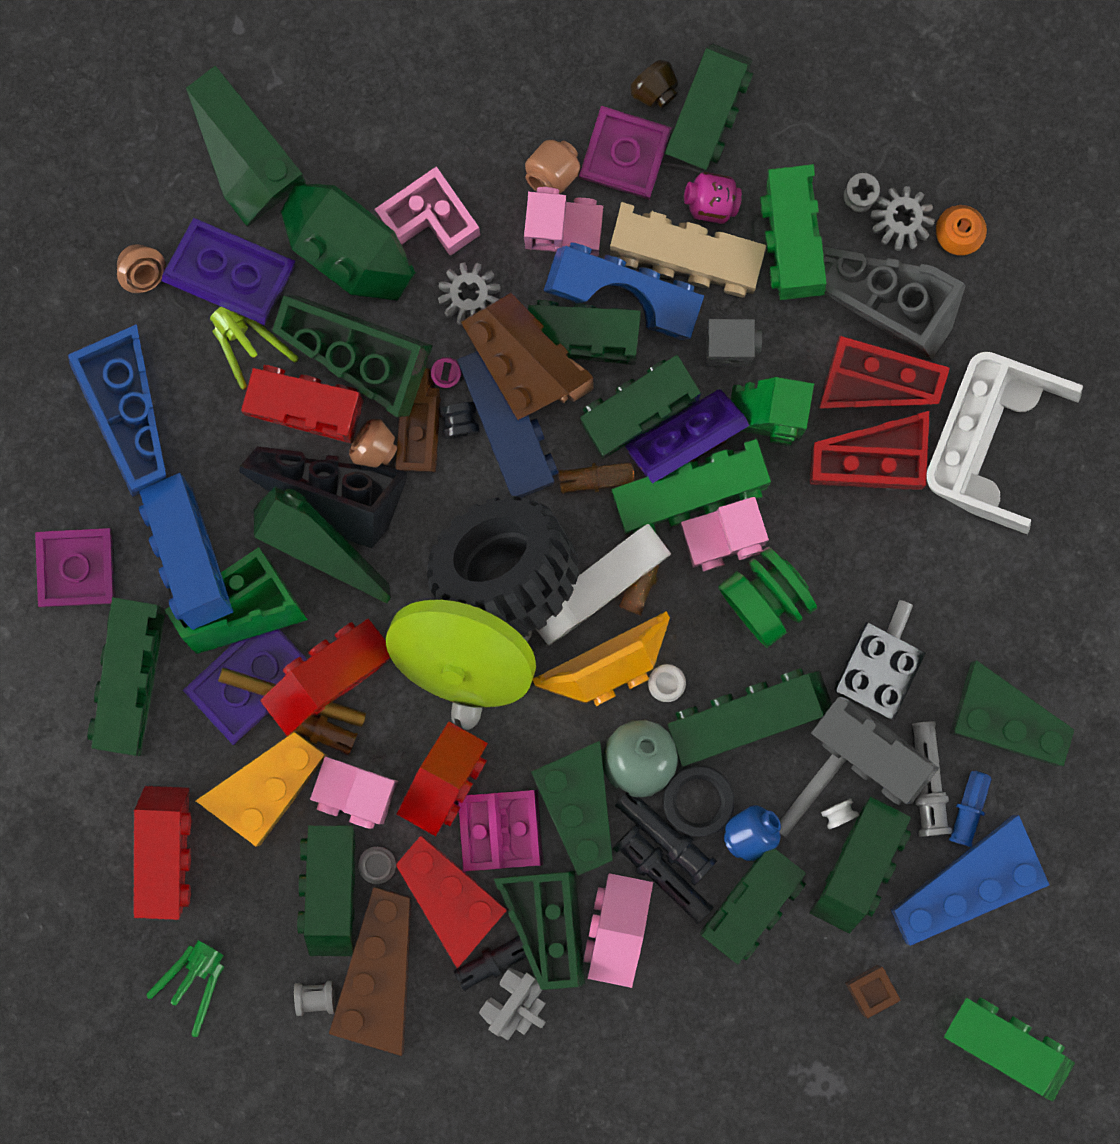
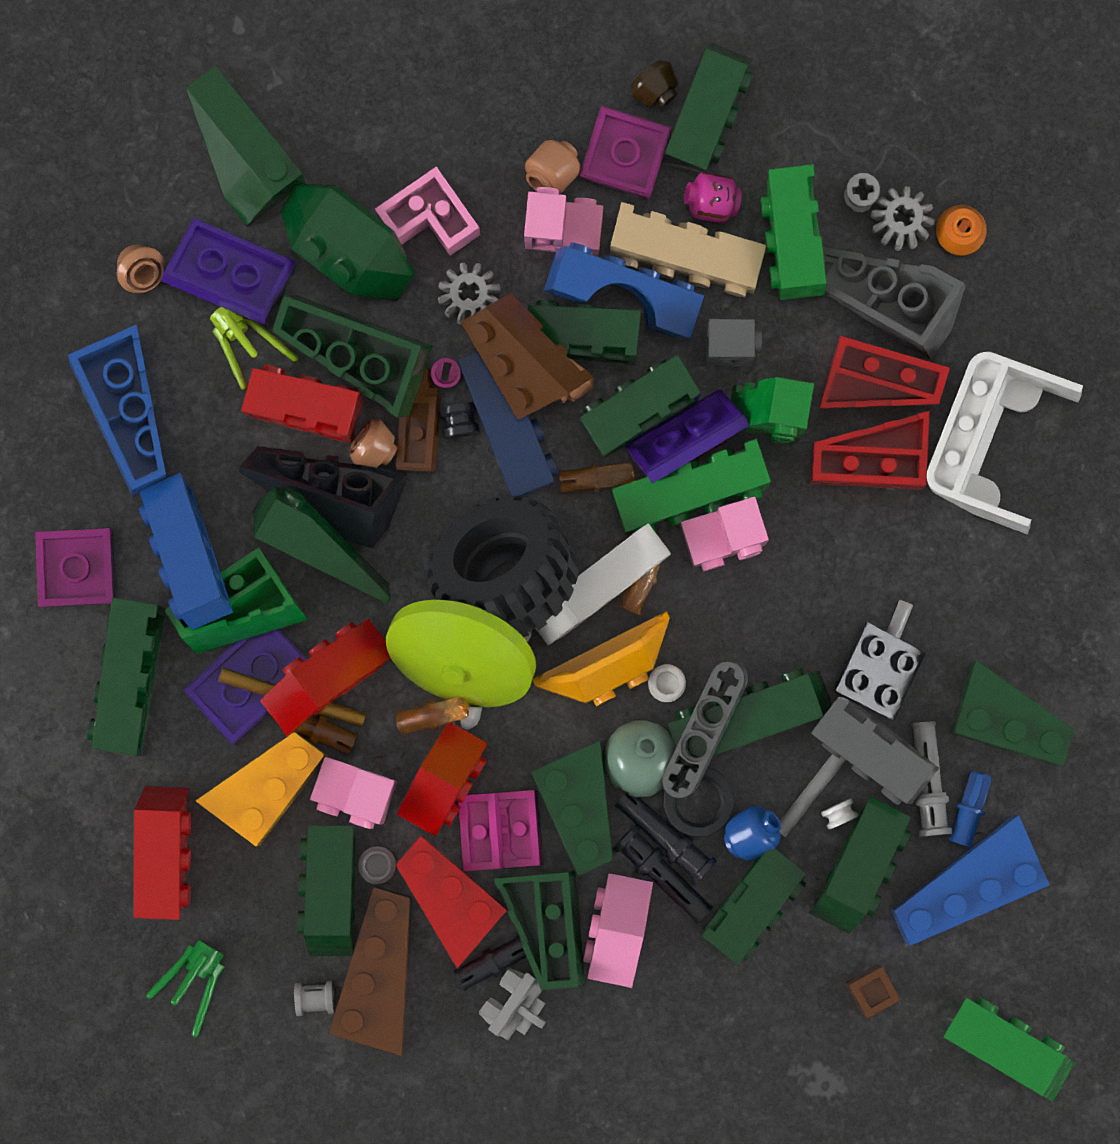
green wheel [718,547,817,648] -> none
none -> clear orange axle [396,697,470,735]
none -> dark grey beam [662,661,748,798]

